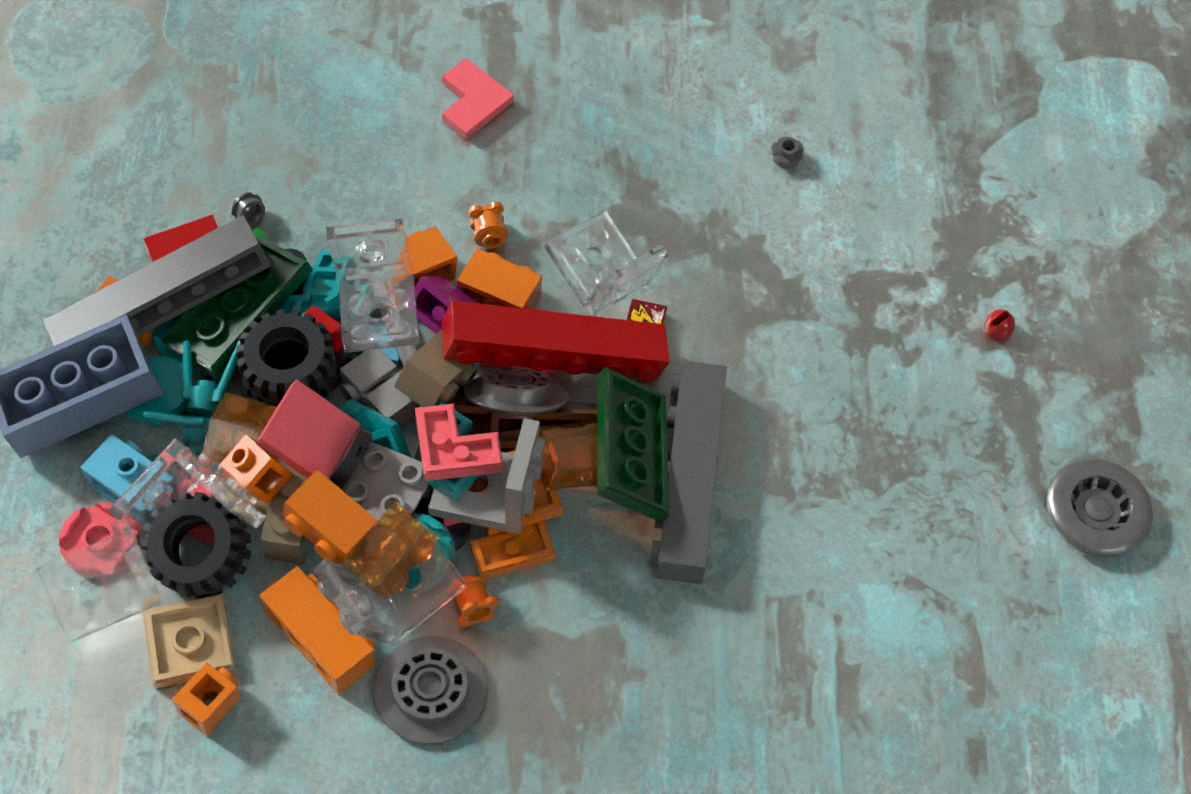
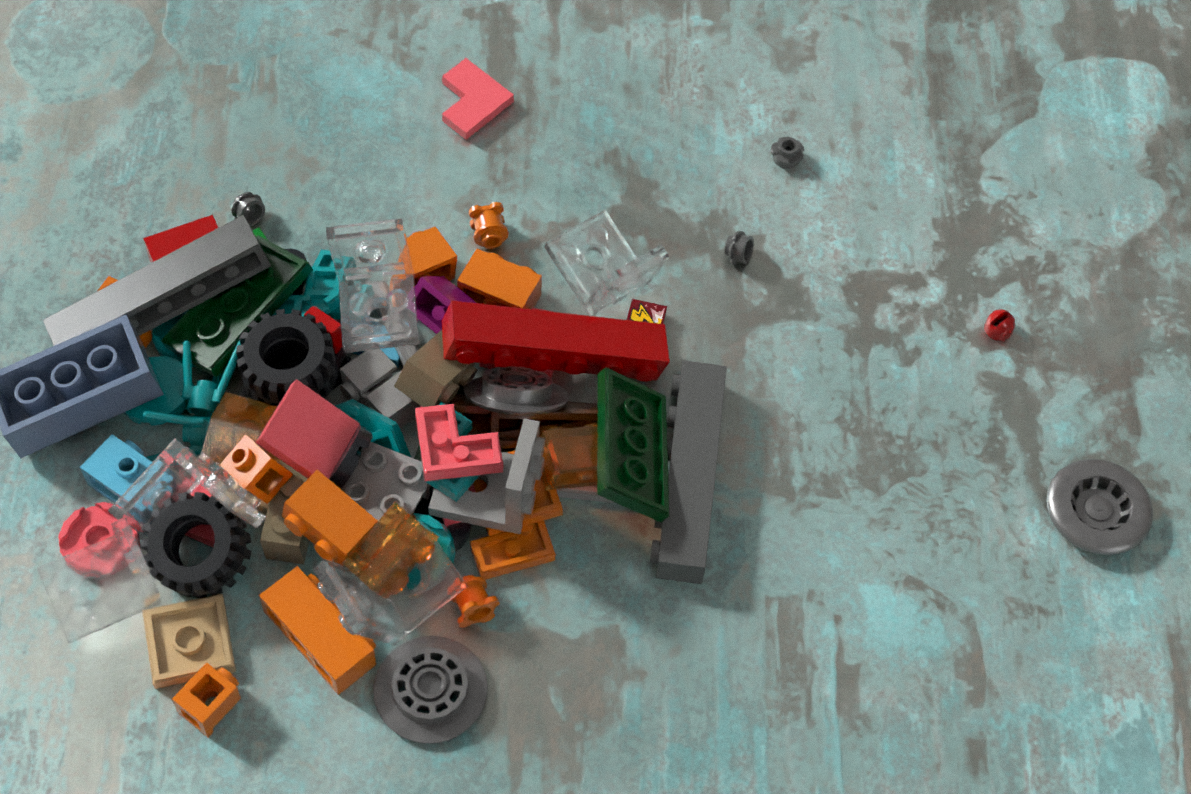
none -> dark grey plate [724,231,754,265]

